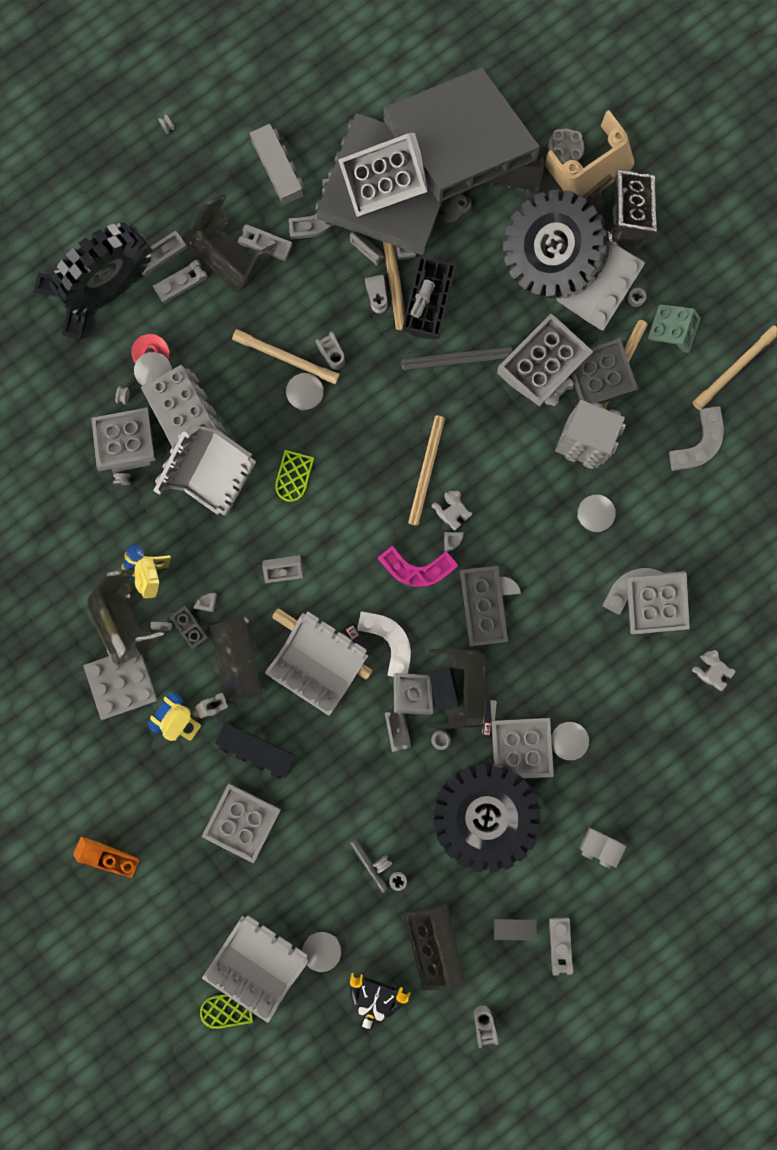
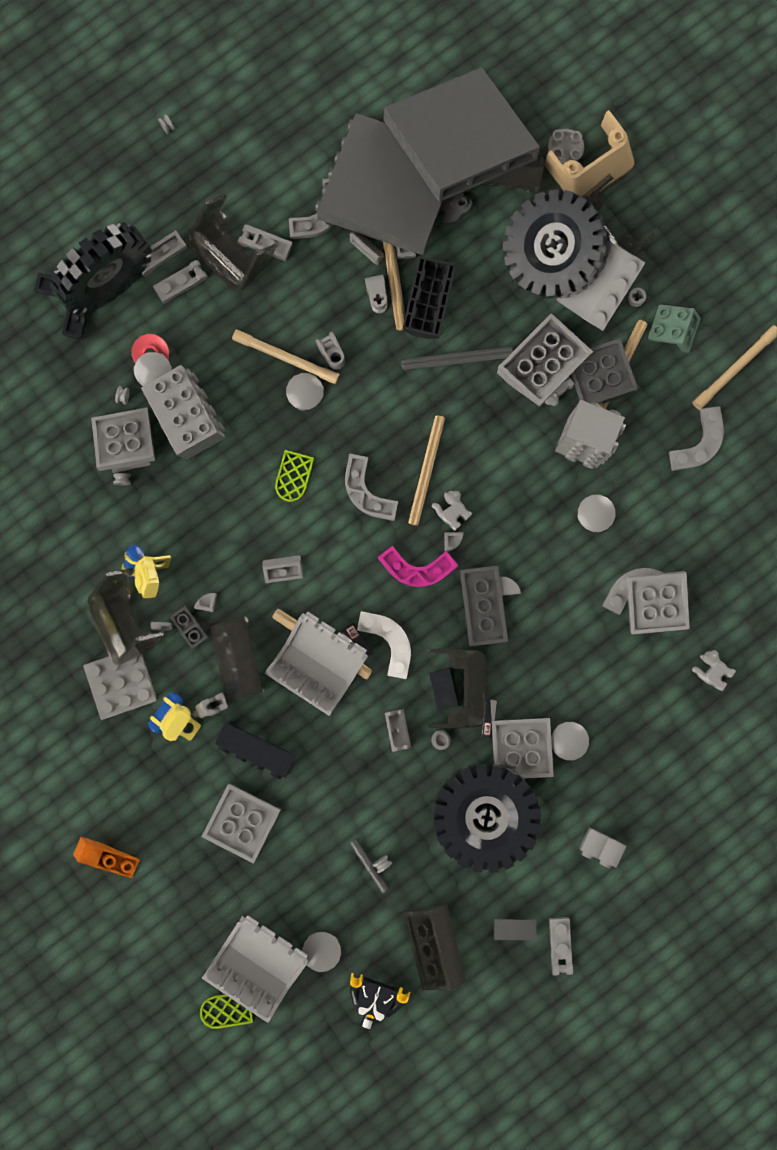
light grey hinge [153,425,256,516] -> none
light grey brick [250,124,304,205] -> none
light grey slope [339,133,428,217] -> none
light grey bush [389,872,407,891] -> none
light grey tile [394,673,433,715] -> none
light grey axle [411,280,435,318] -> none
light grey piece [474,1006,499,1048] -> none
clear smoke slope [611,170,656,245] -> none
none -> light grey plate [345,454,398,521]

